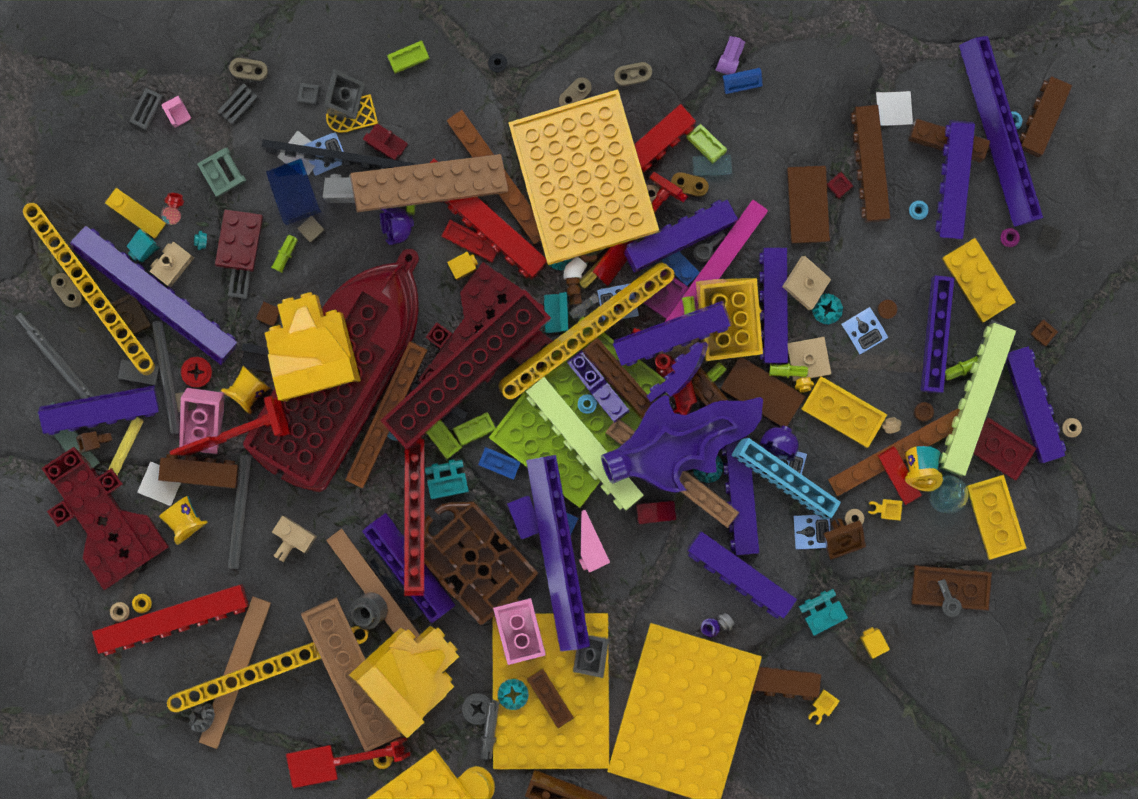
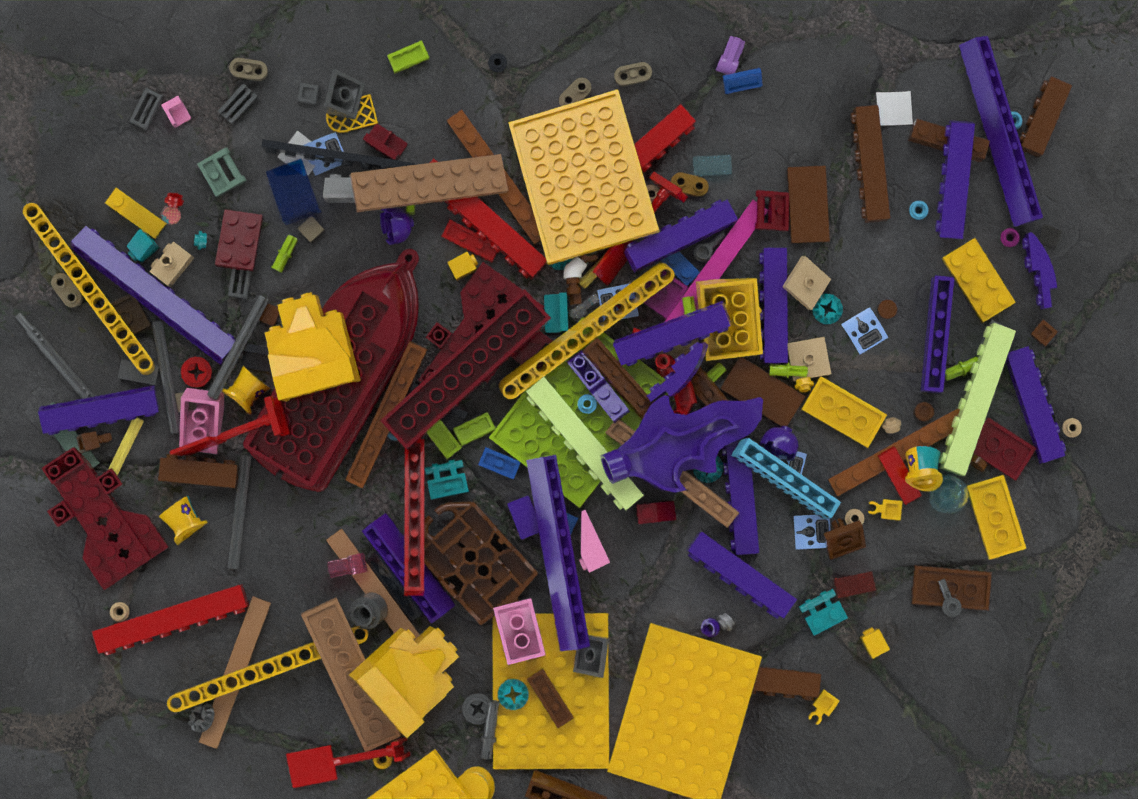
yellow plate [132,594,152,613] -> none
white sticker [137,461,180,506] -> none
tan brick [272,516,317,562] -> none
lime plate [686,124,727,163] -> none
dark red tile [827,172,853,199] -> none
none -> dark grey axle [207,296,269,400]
none -> clear pink piece [327,553,368,578]
none -> dark red plate [755,190,789,231]
none -> clear red plate [834,571,876,598]
none -> reddish brown tile [970,454,987,472]
none -> dark purple slope [1022,232,1057,310]

